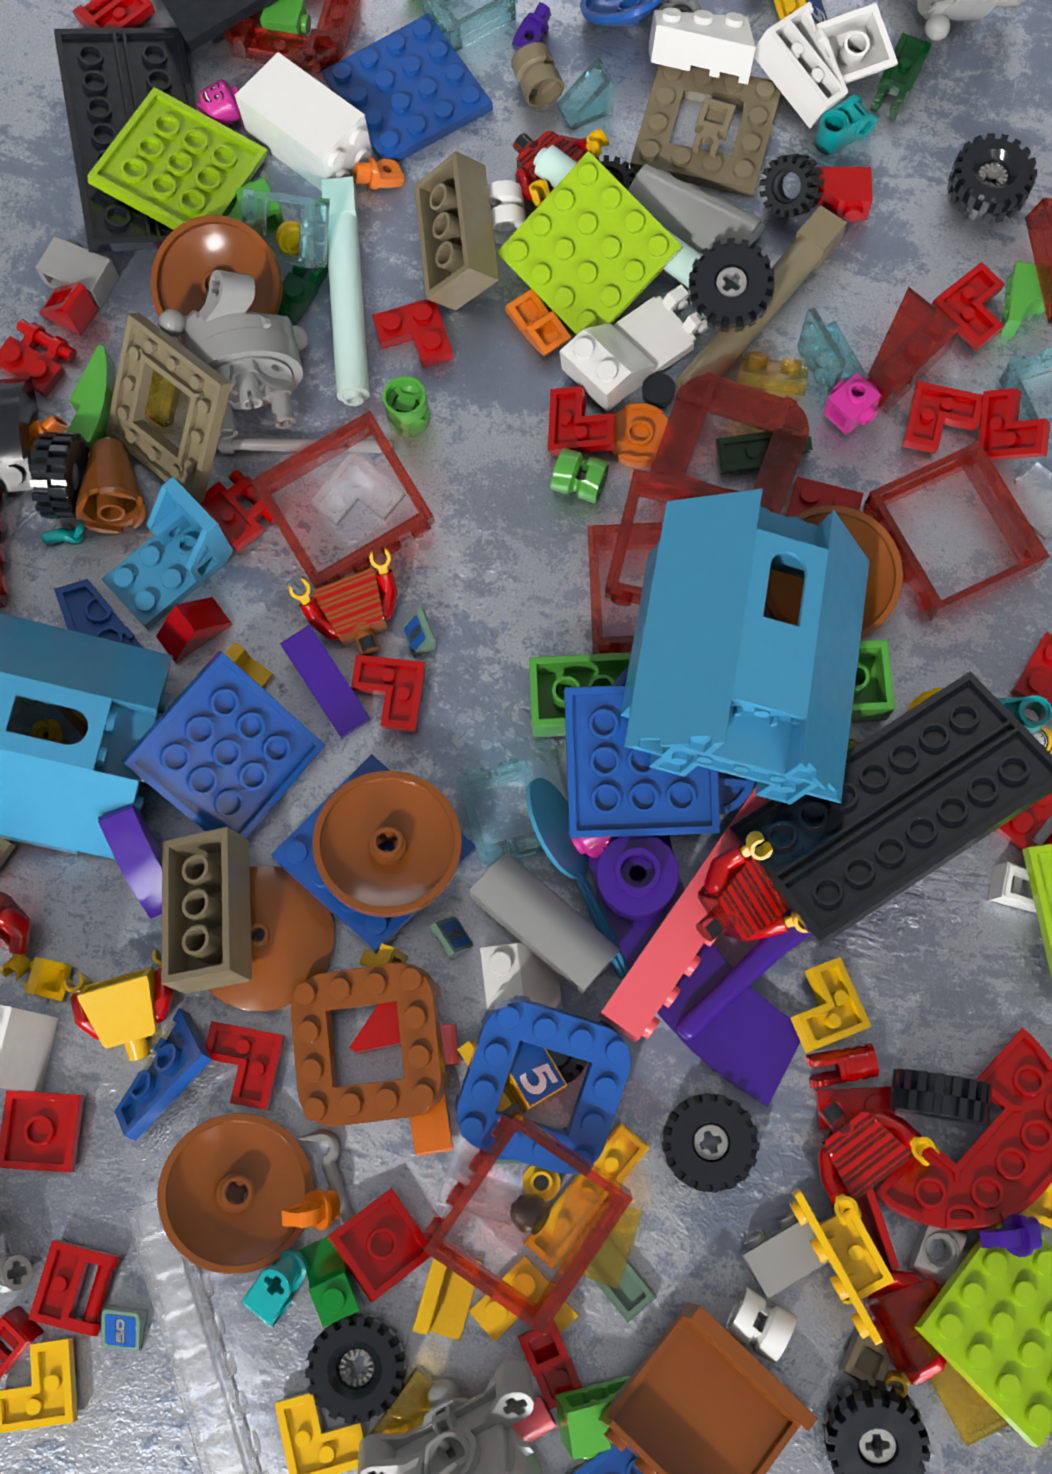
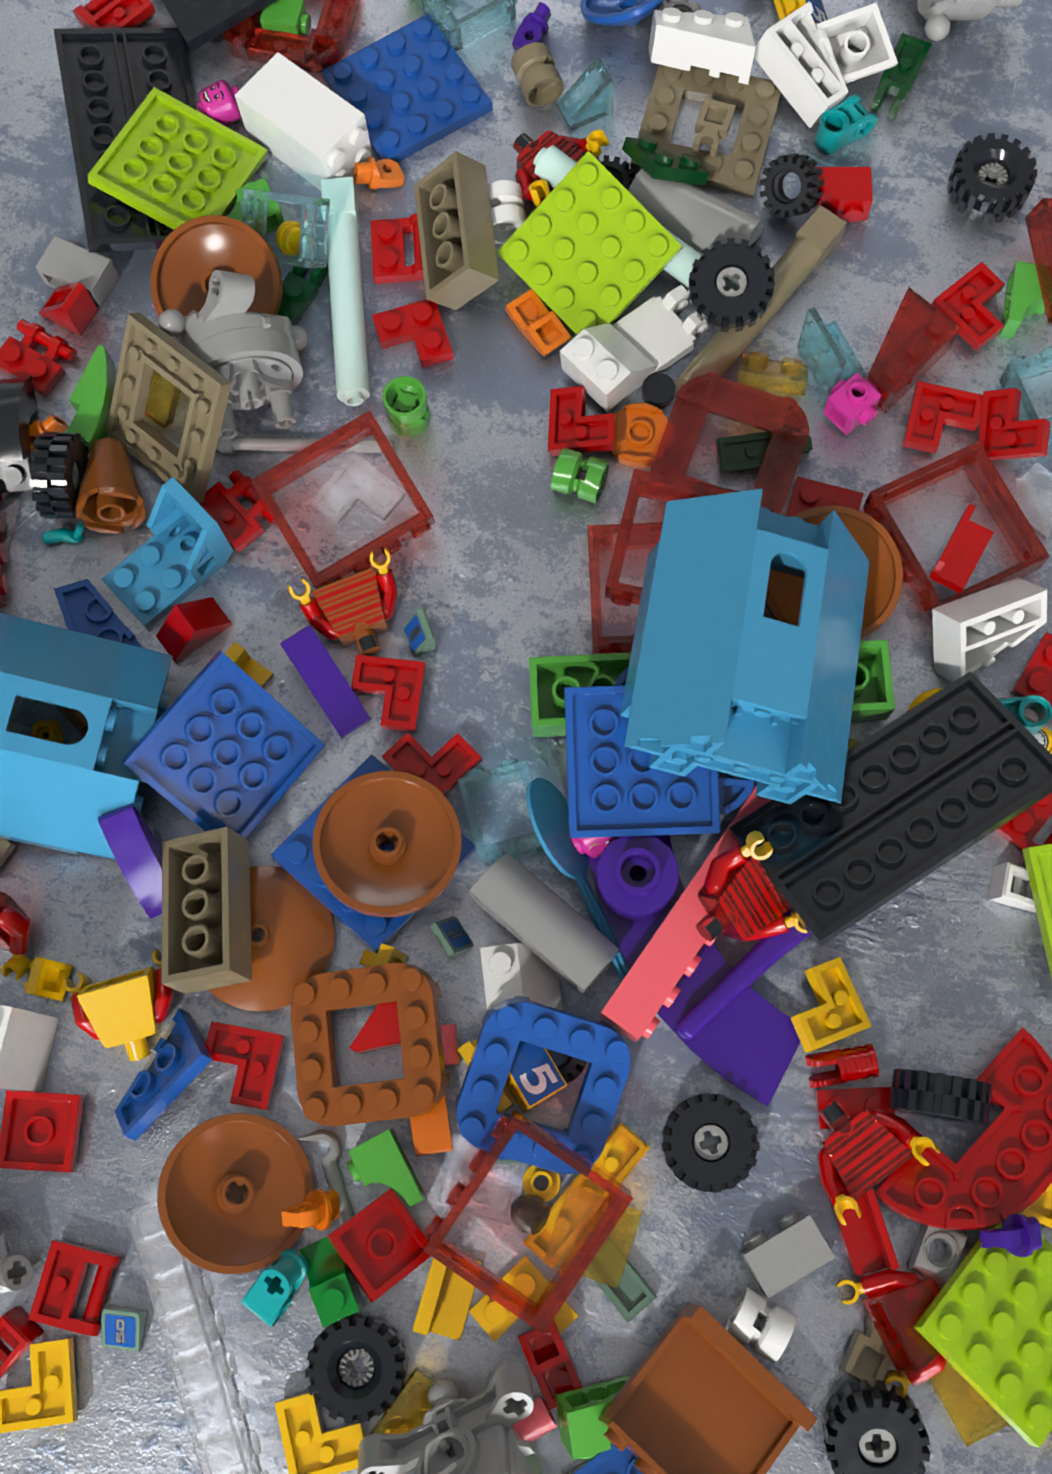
yellow bracket [789,1188,894,1345] -> none
none -> bright green arch [347,1129,427,1207]
none -> red plate [370,213,424,284]
none -> red plate [382,732,483,796]
none -> dark green plate [622,135,710,185]
none -> red panel [928,504,994,594]
none -> white wedge [932,577,1047,682]

